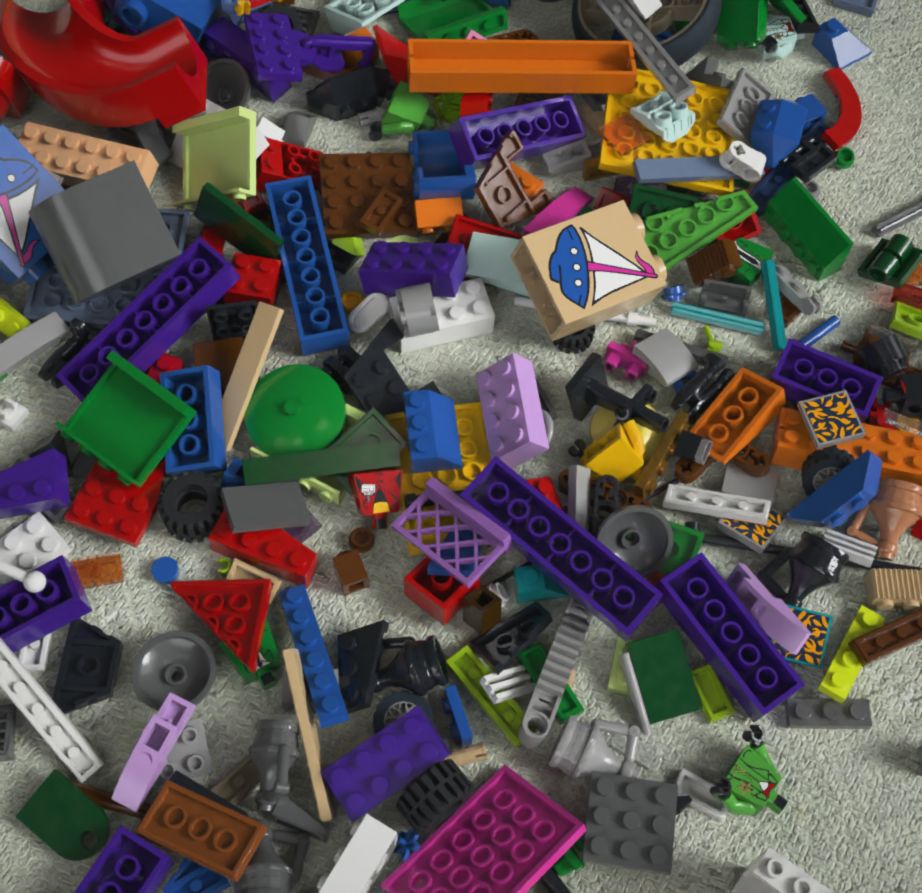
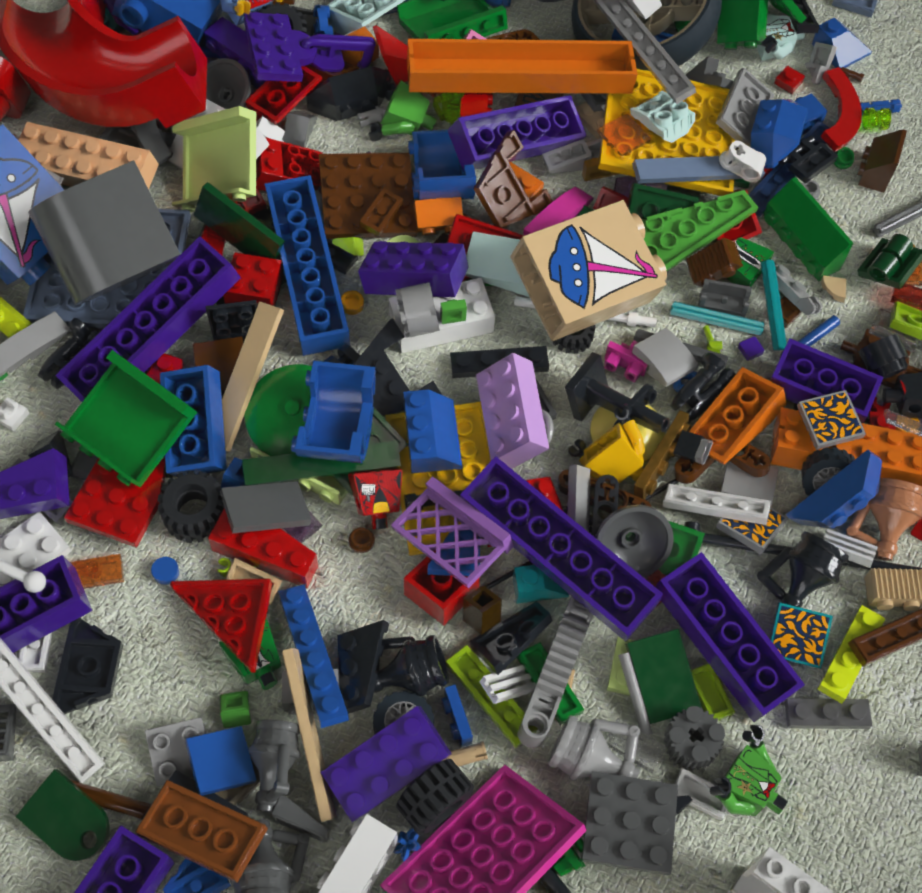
lavender slope [111,692,196,813] -> none
dark grey dish [132,631,217,711] -> none
reddish brown brick [332,550,369,596] -> none
white tile [348,293,390,333] -> none
white plate [486,582,509,608] -> none
blue plate [661,285,687,302] -> none
lavender slope [726,563,811,655] -> none
none -> blue tile [185,726,256,796]
none -> bright green slope [220,691,251,728]
none -> red slope [245,66,322,125]
none -> blue cylinder [291,361,376,464]
none -> blue plate [313,5,333,35]
none -> bright green plate [440,299,467,324]
none -> black plate [450,346,549,378]
none -> dark grey brick [664,706,725,770]
none -> dark purple piece [738,336,764,361]
none -> red plate [774,65,805,94]
none -> light grey slope [805,42,837,84]
none -> tan tile [821,275,846,303]
none -> reddish brown piece [841,67,865,82]
none -> reddish brown slope [857,129,907,193]
none -> blue axle [860,99,902,116]
none -> clear neon green wheel [862,108,891,130]

